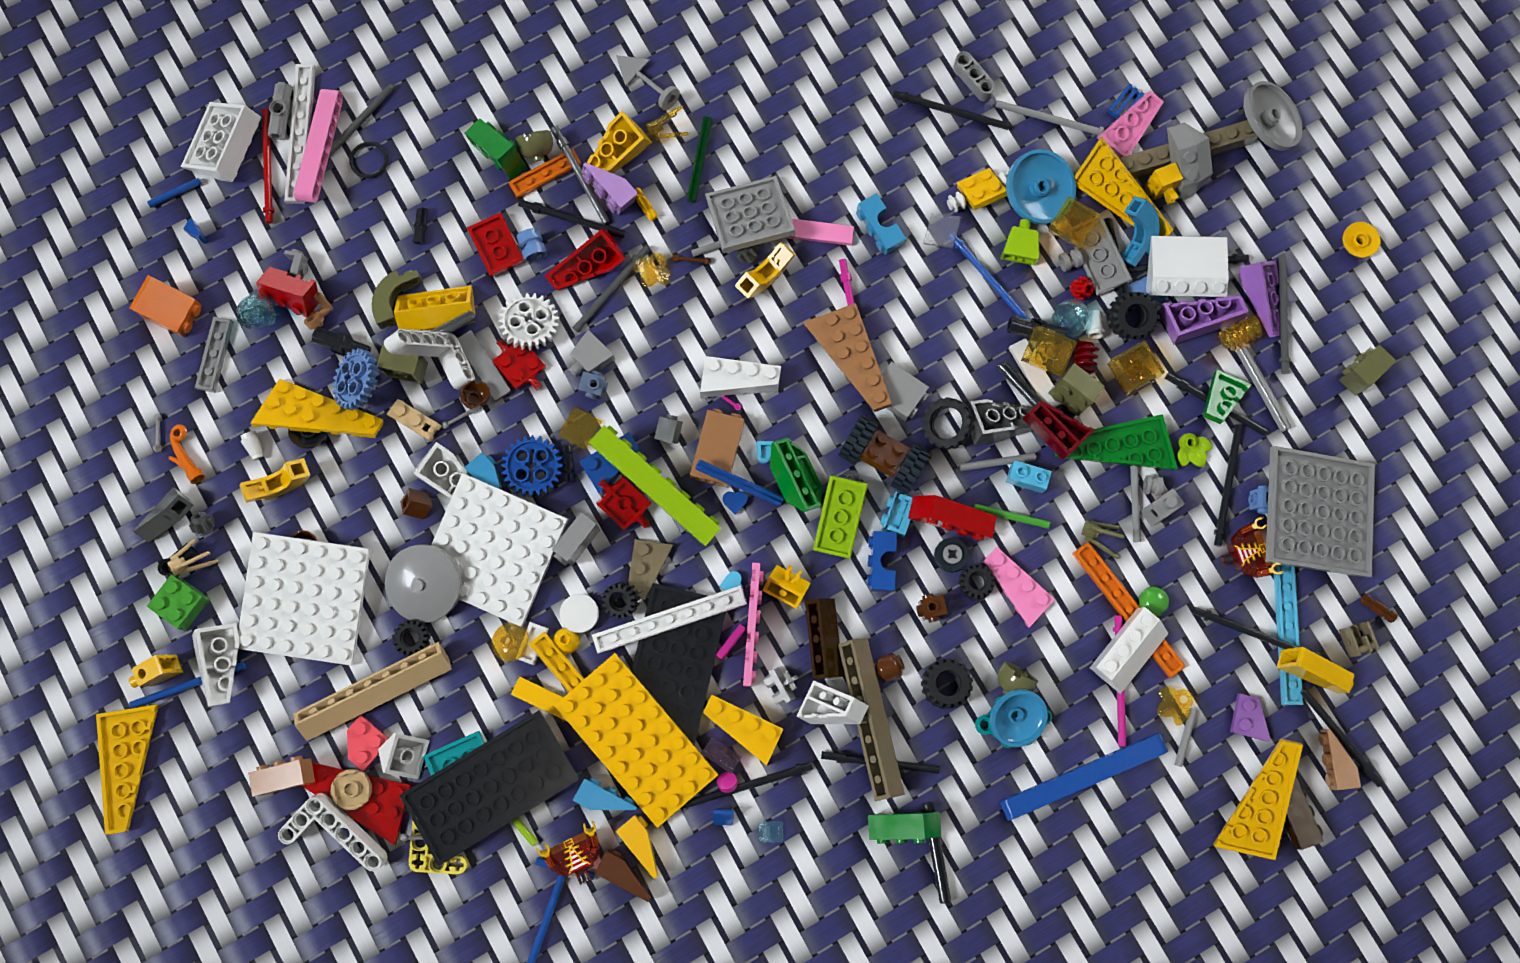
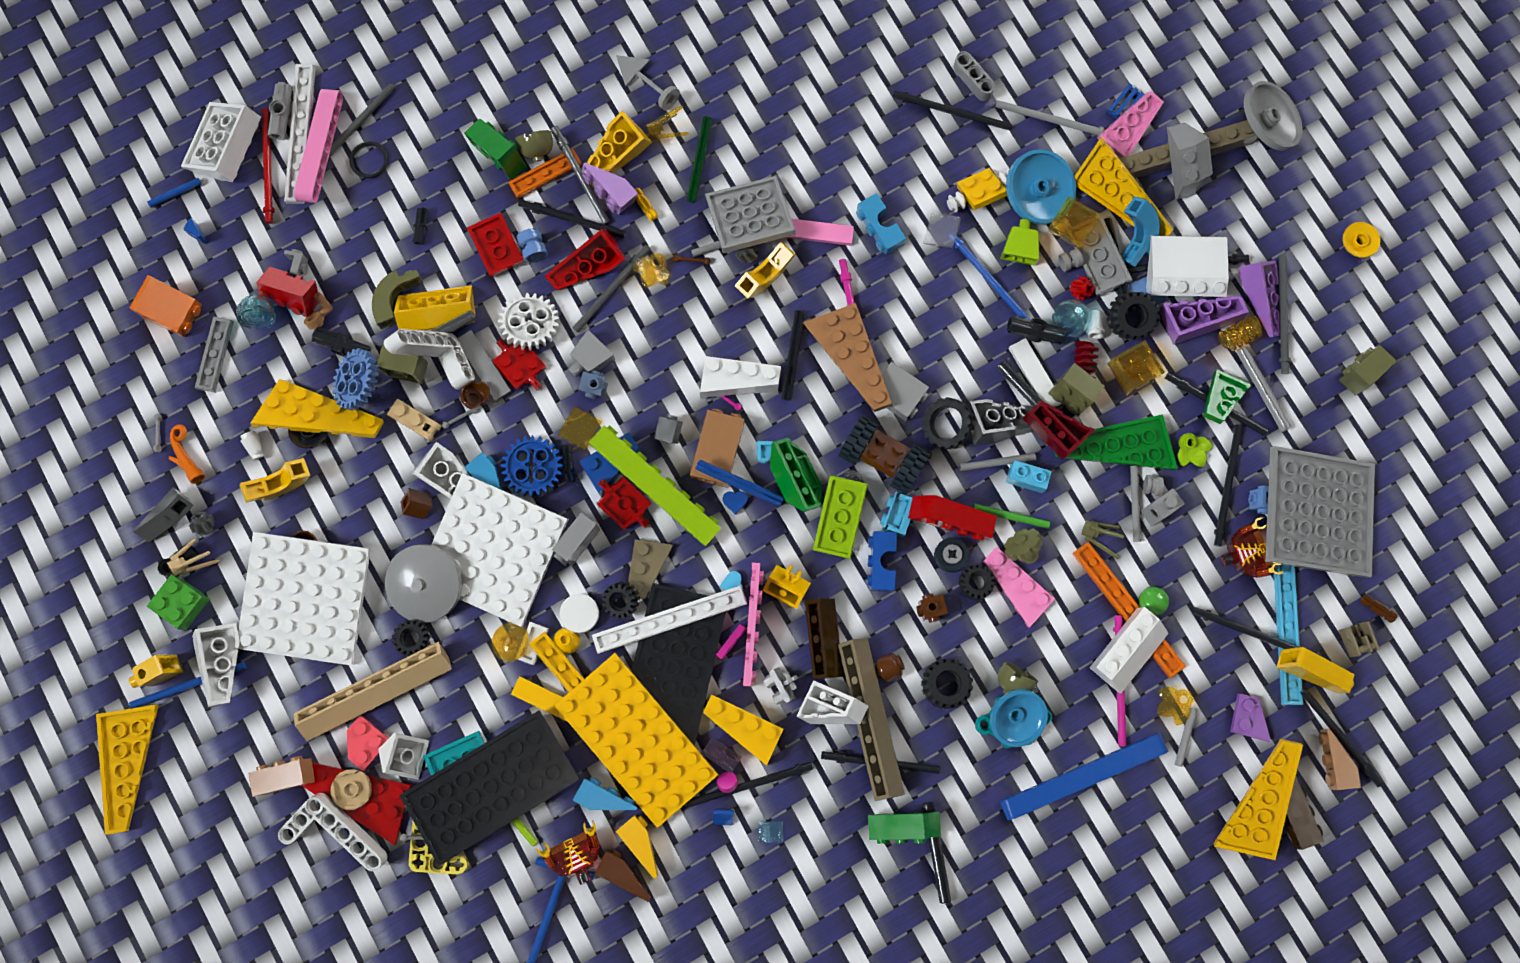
clear yellow brick [1021,326,1077,377] -> none
yellow brick [1145,162,1183,205] -> none
none -> black axle [782,310,805,401]
none -> olive plant [1004,528,1043,564]

